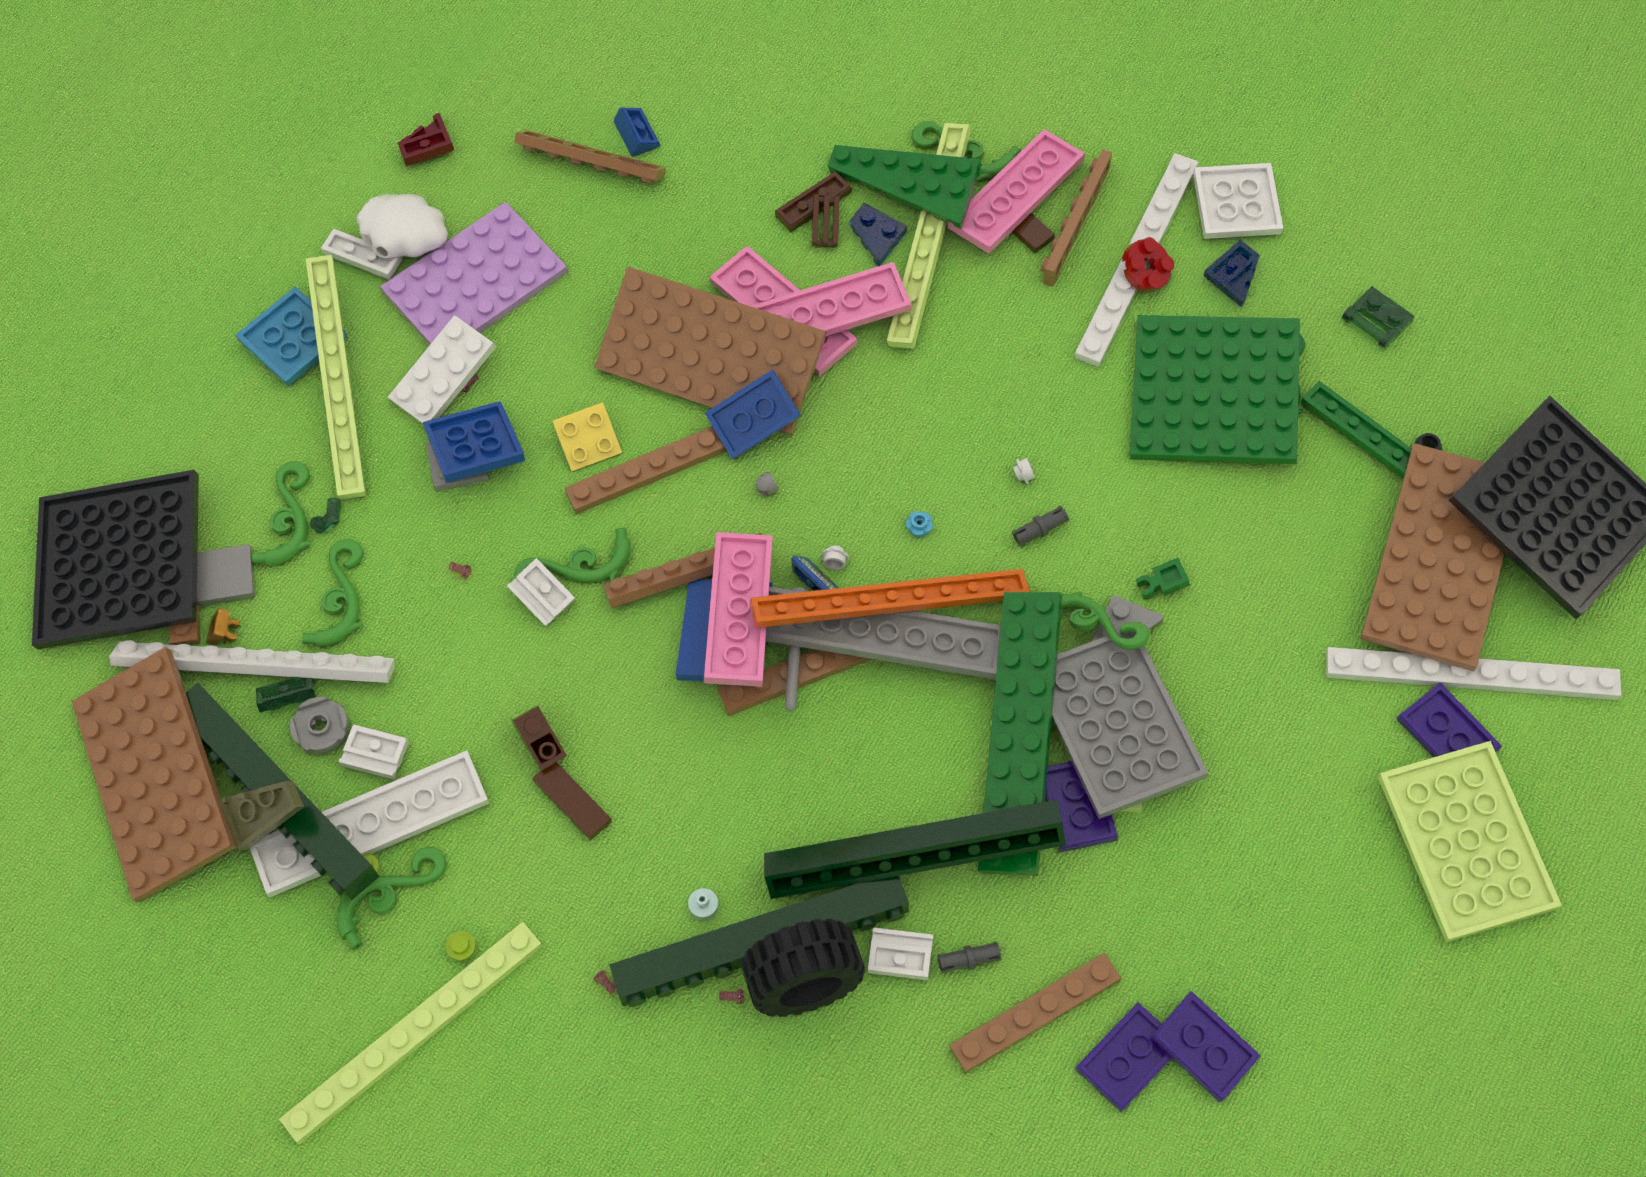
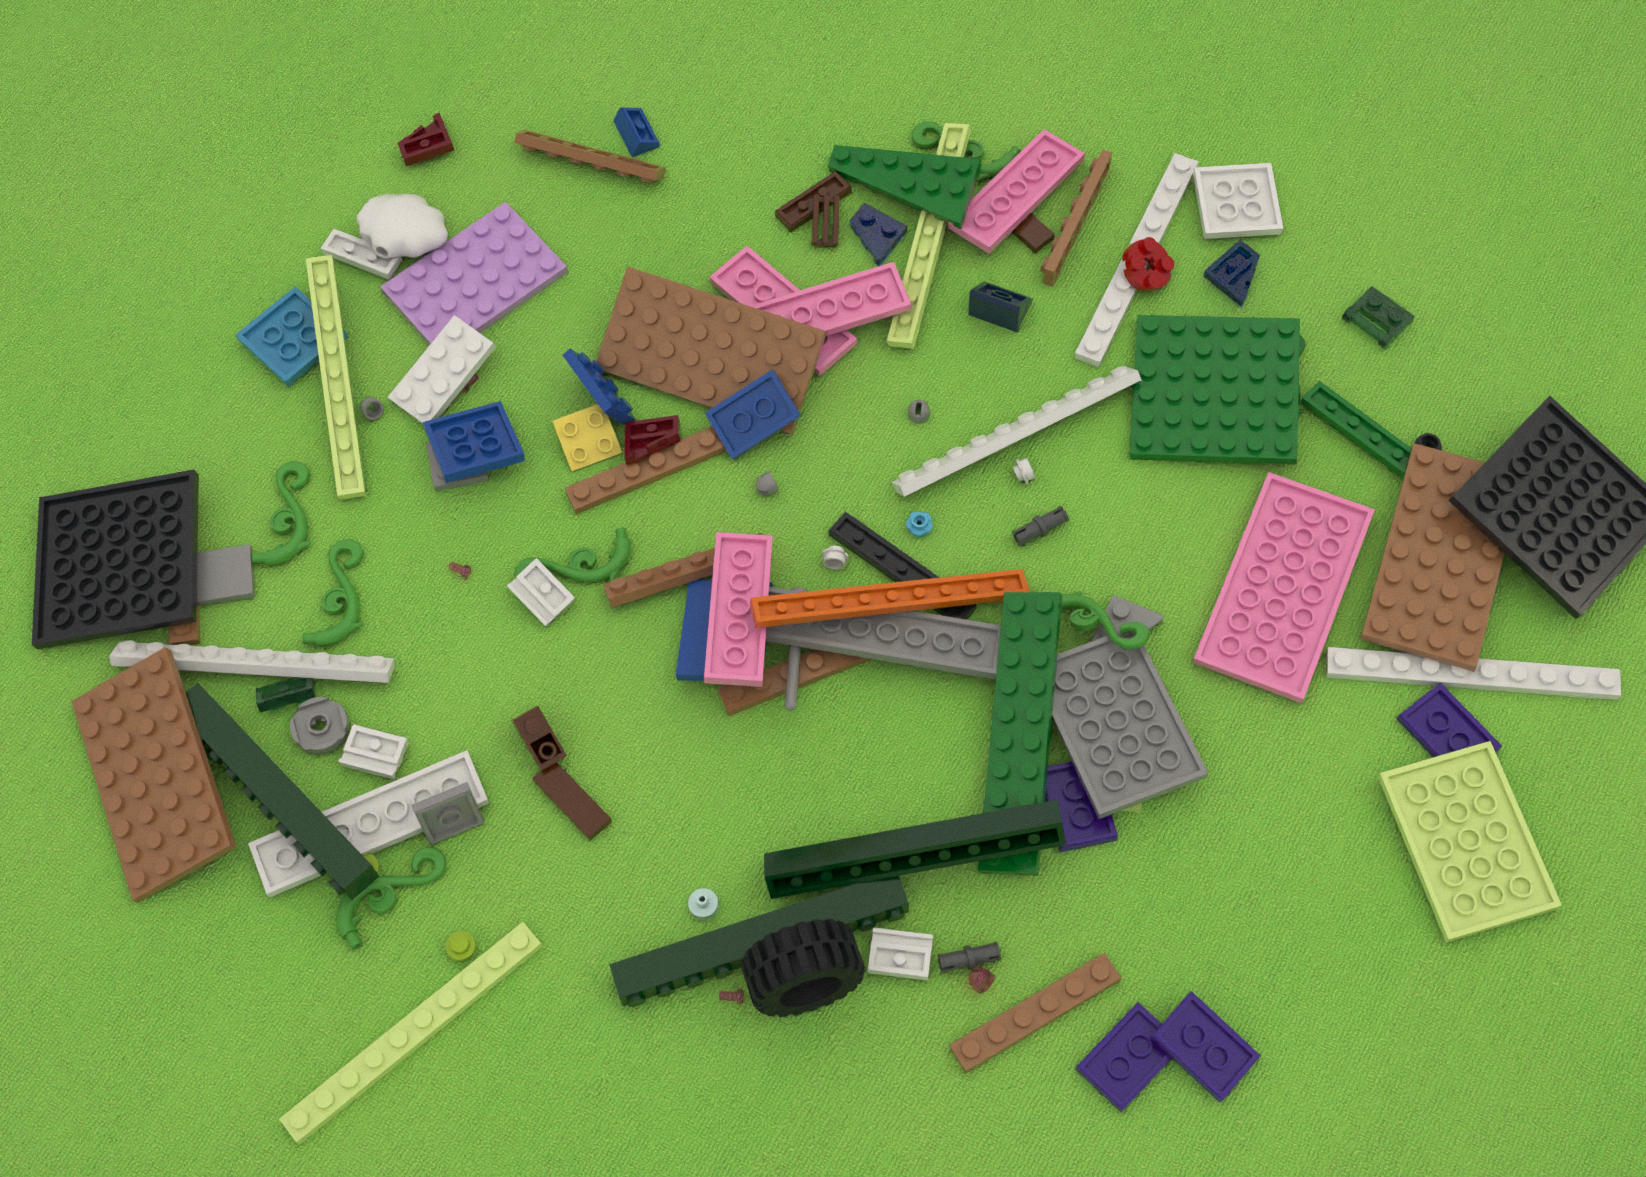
pearl gold tile [206,608,240,646] -> none
olive wing [218,781,304,851] -> none
clear green arm [310,498,341,534] -> none
piece [593,970,616,994] -> none
blue slope [791,555,839,591] -> none
green plate [1136,558,1190,599] -> none
none -> light grey hinge [360,397,384,420]
none -> light grey tile [412,782,485,845]
none -> blue plate [562,348,636,425]
none -> dark red wing [624,415,680,465]
none -> black tile [828,512,977,620]
none -> white plate [892,366,1141,497]
none -> light grey hinge [908,400,930,423]
none -> slope [968,281,1033,332]
none -> hinge [968,967,995,994]
none -> bright pink plate [1193,472,1375,704]

